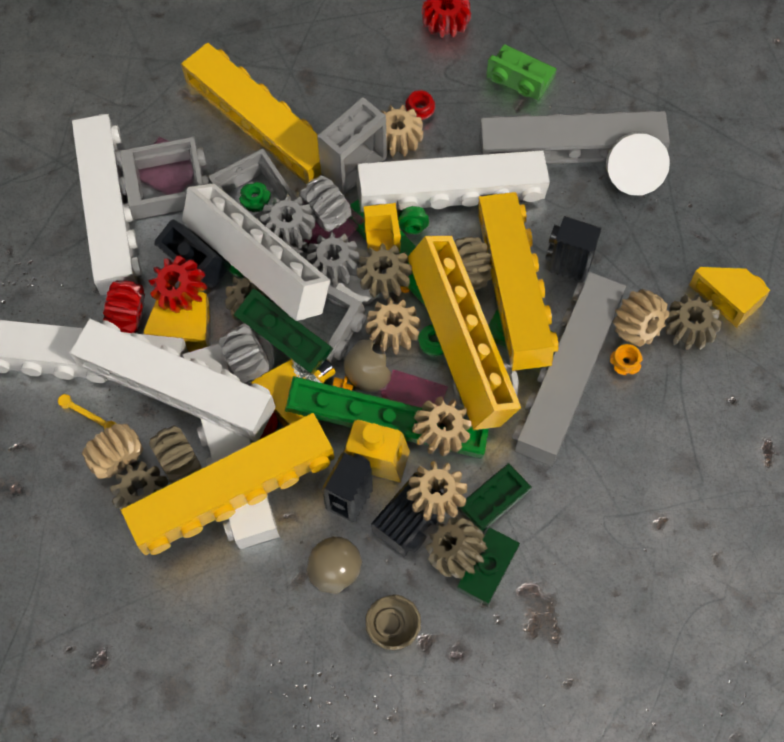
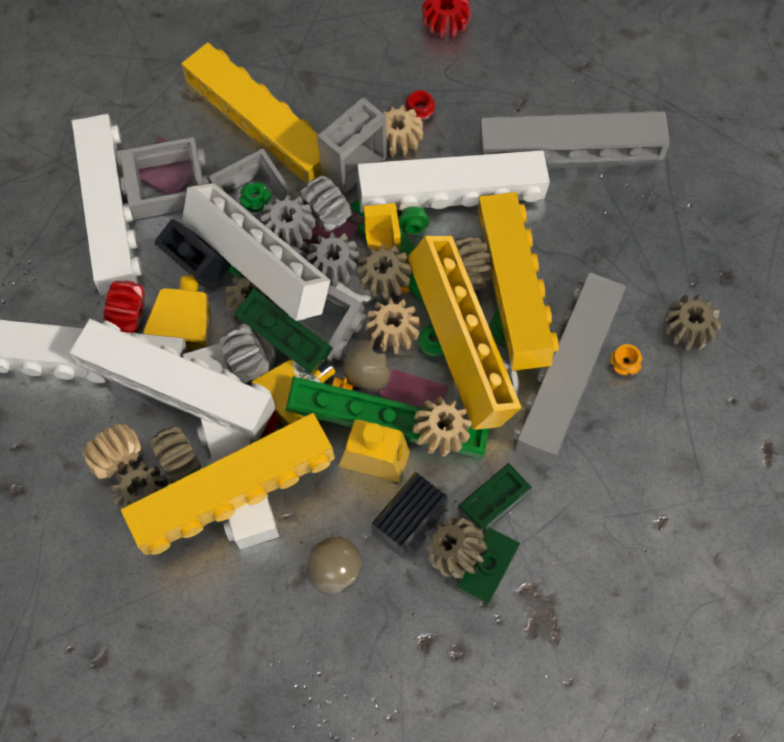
yellow hinge [58,394,116,429] -> none
red gear [148,256,207,313] -> none
black brick [322,452,373,522] -> none
dark tan hair [365,594,421,650] -> none
tan gear [407,460,467,523] -> none
bright green bracket [486,44,557,101] -> none
black brick [545,216,602,282] -> none
white tile [606,132,670,195] -> none
tan gear [612,288,670,347] -> none
yellow slope [689,267,771,328] -> none

